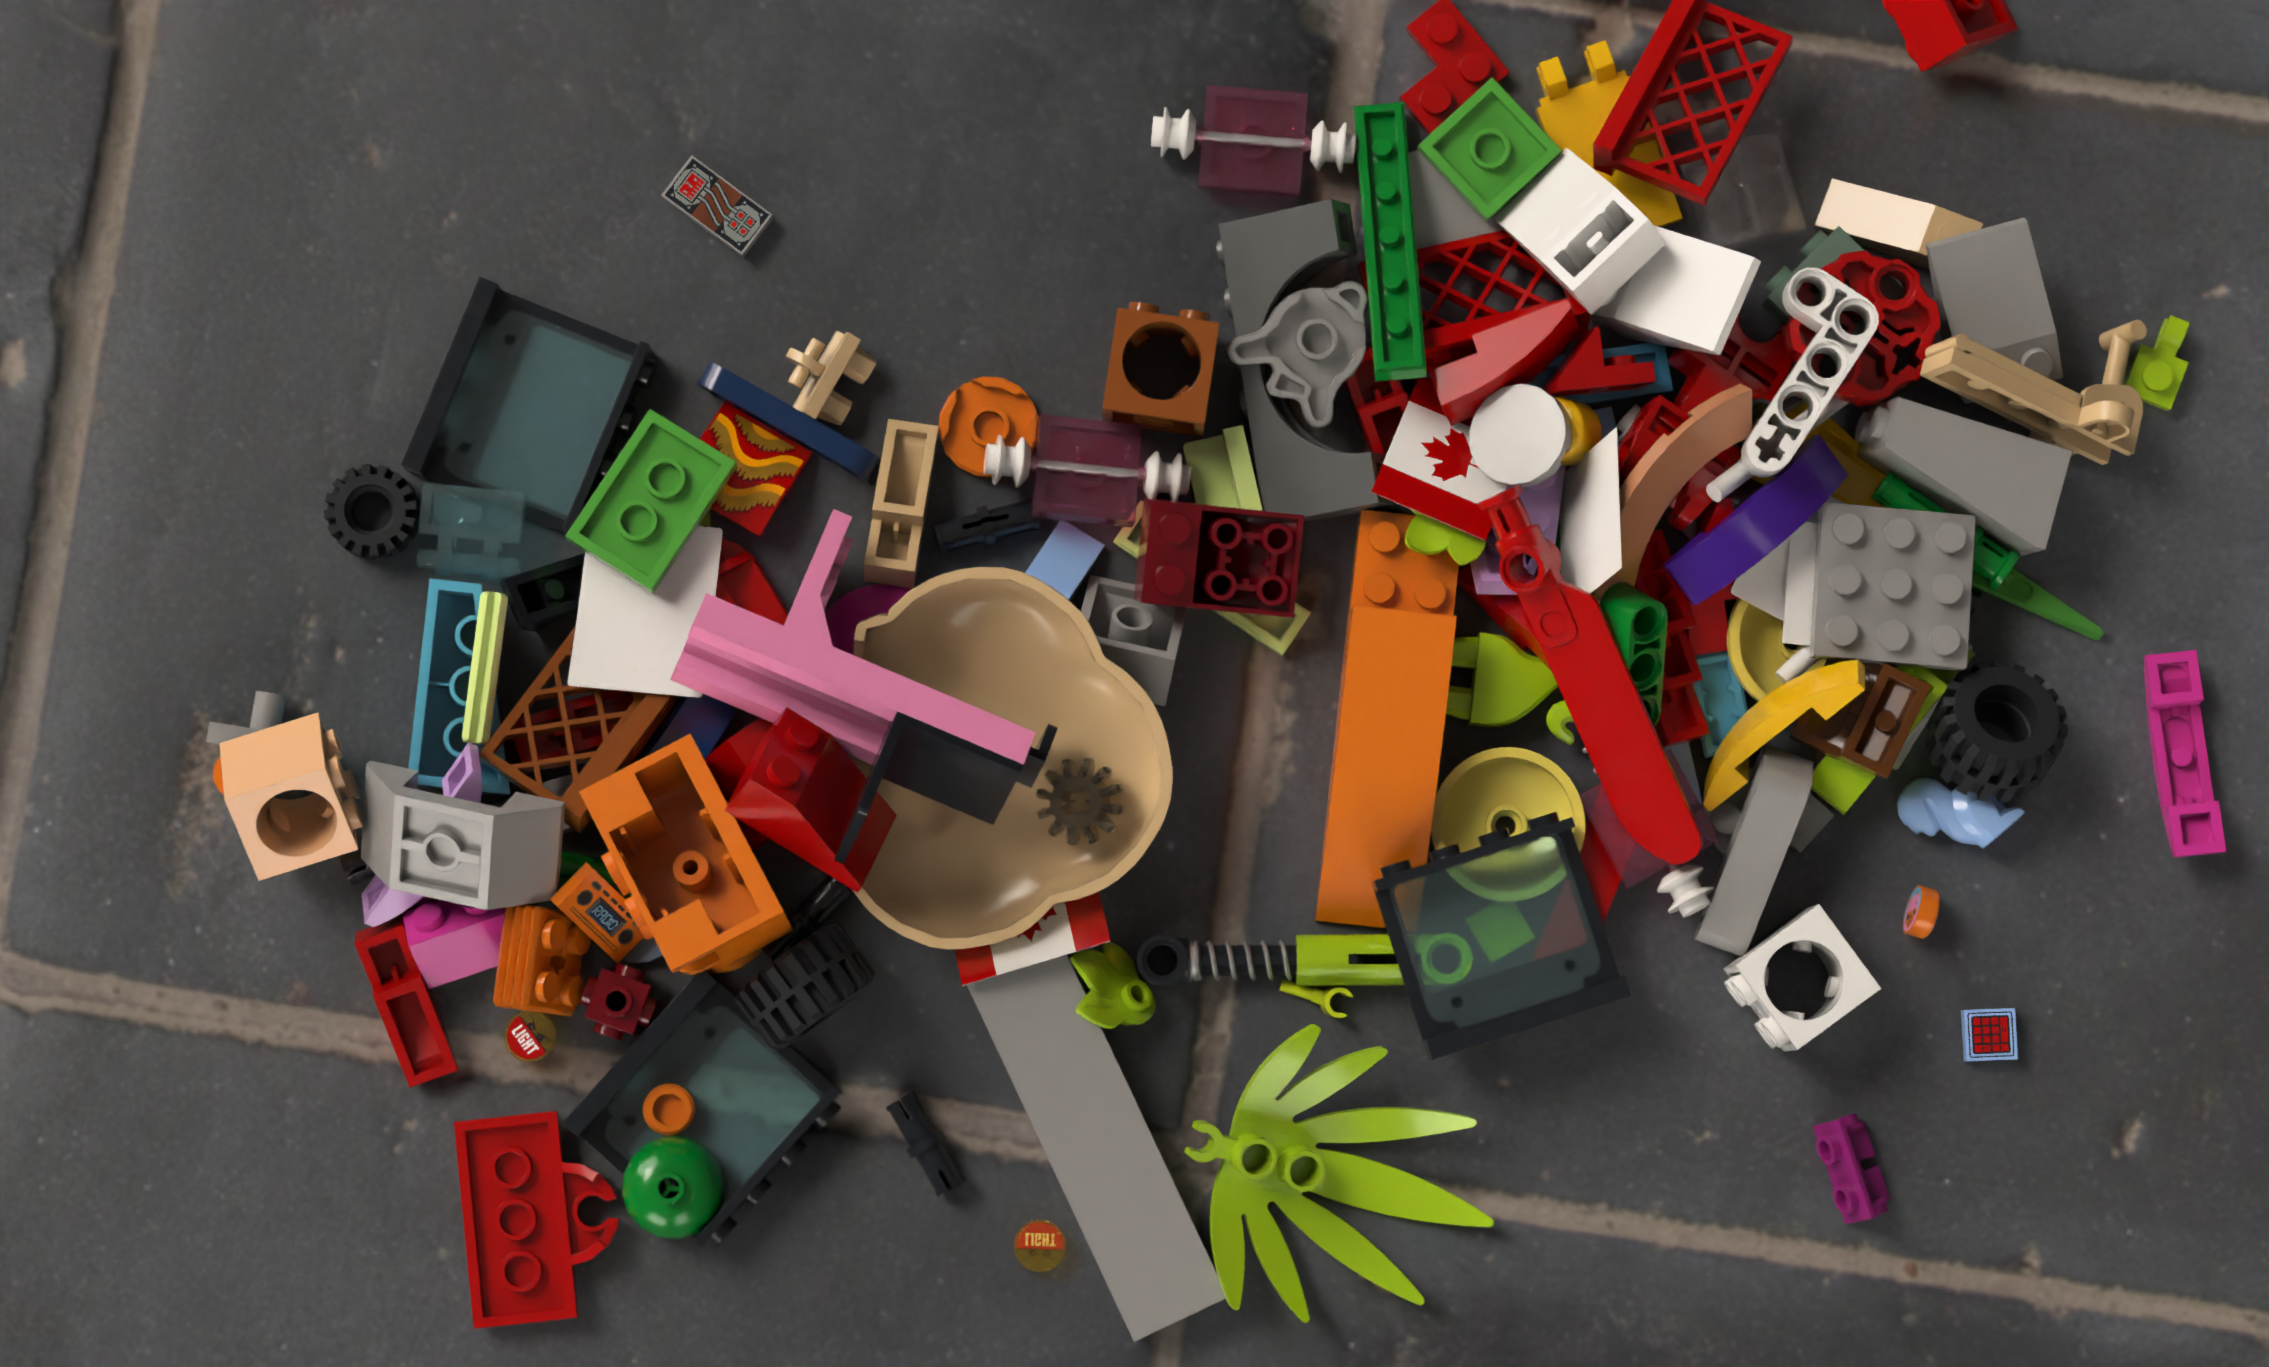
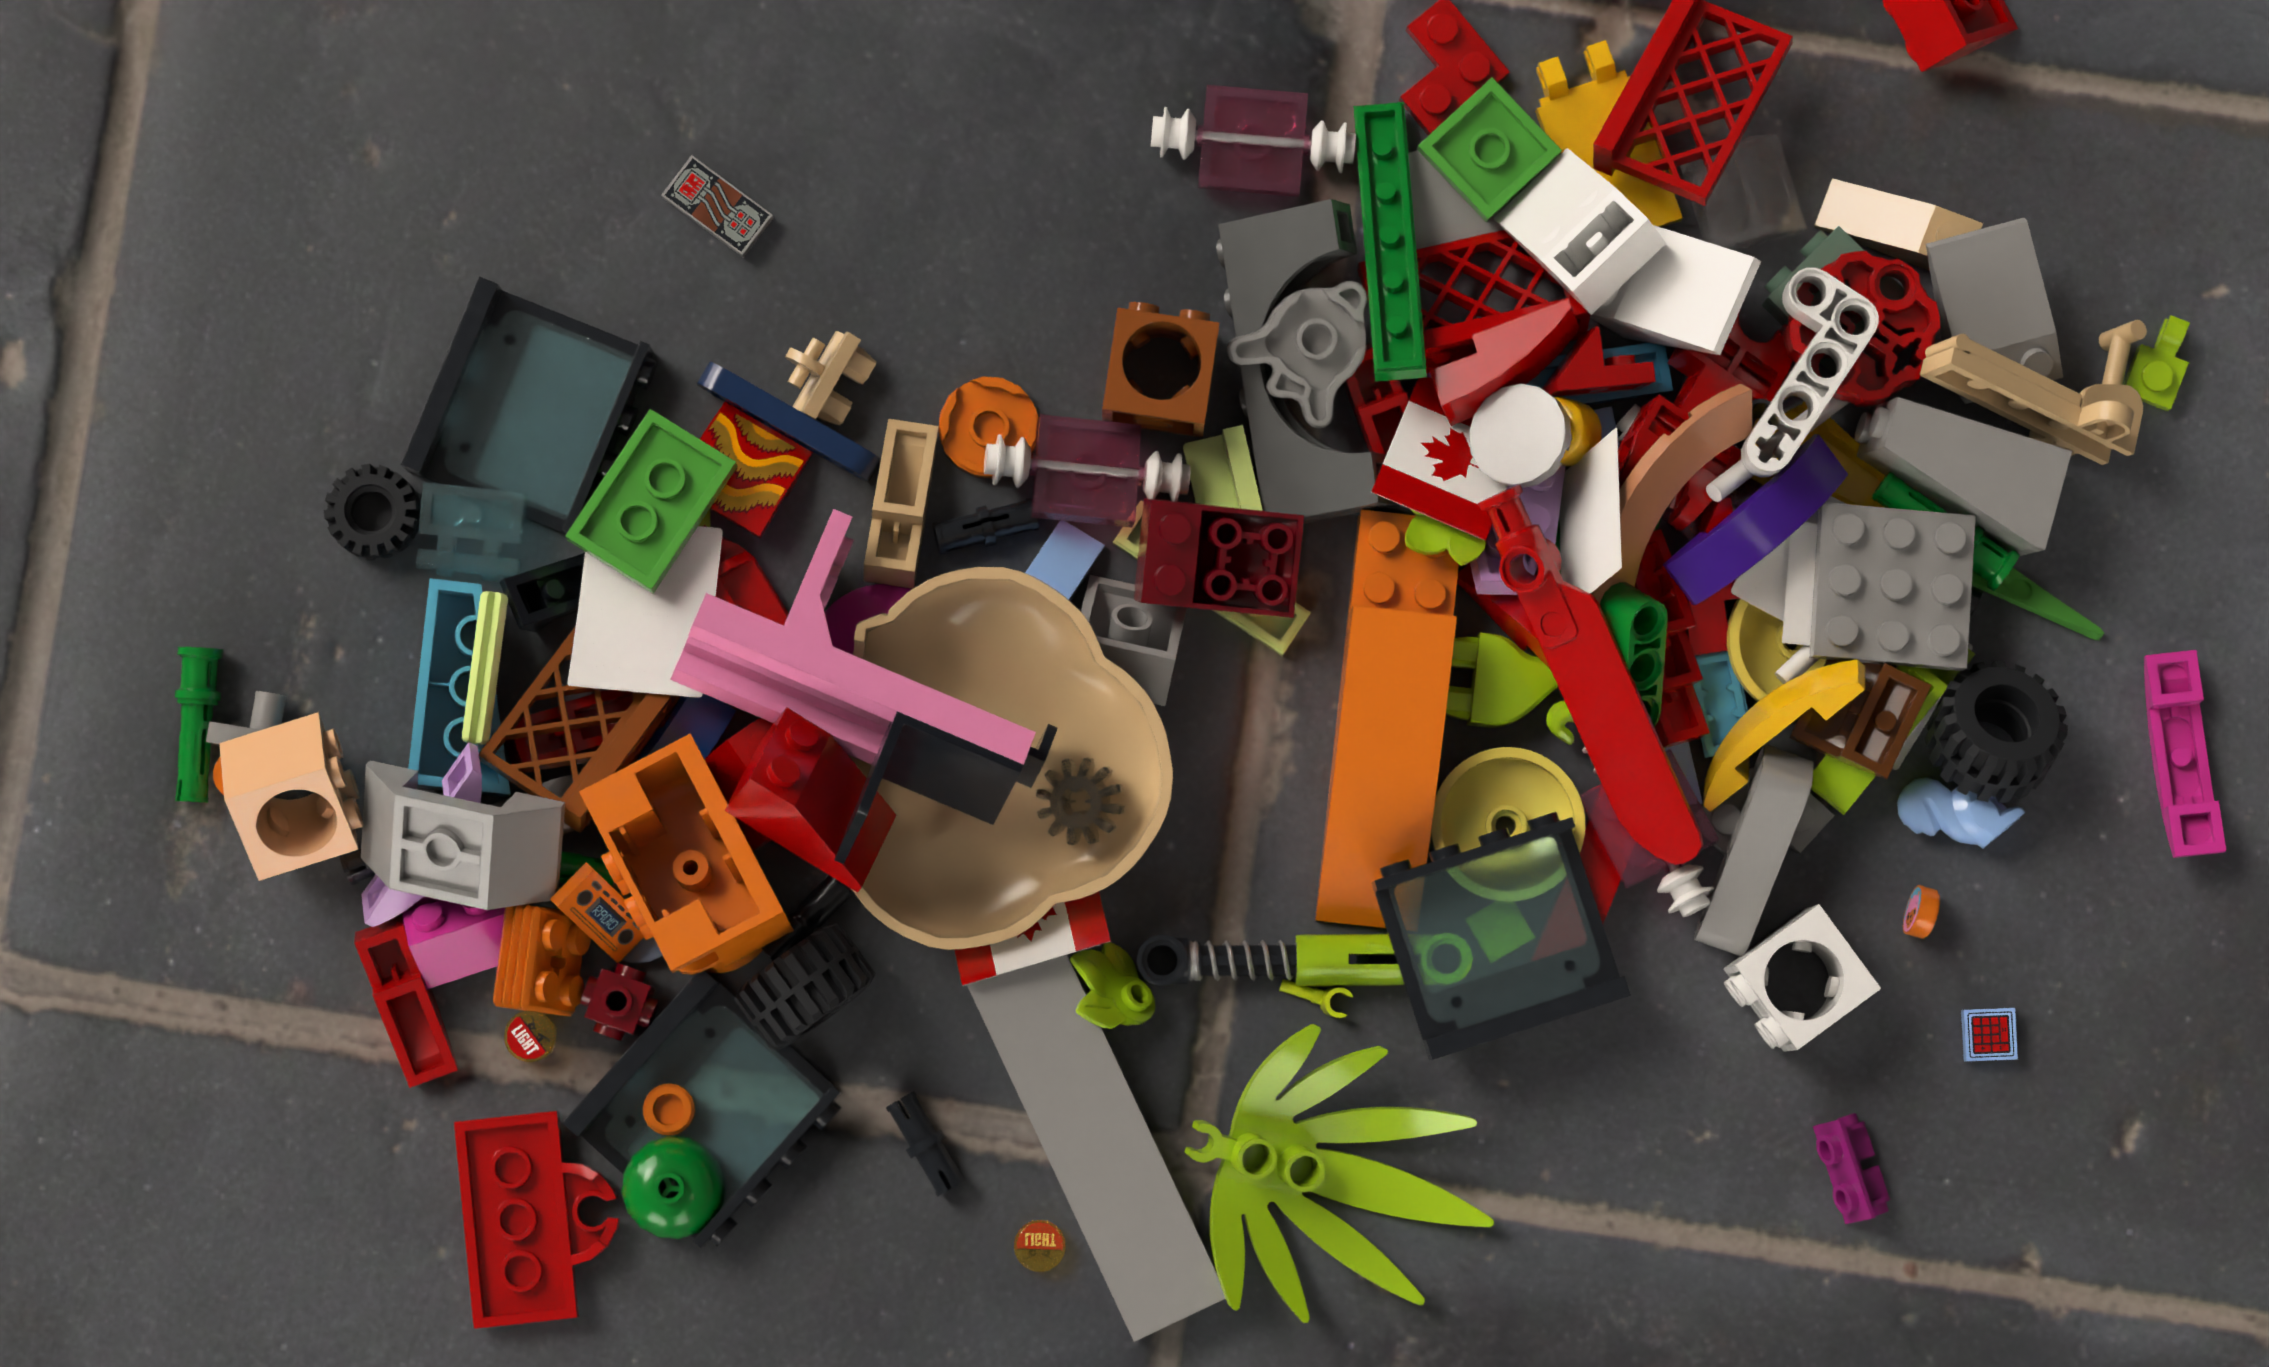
none -> green pin [175,647,224,803]

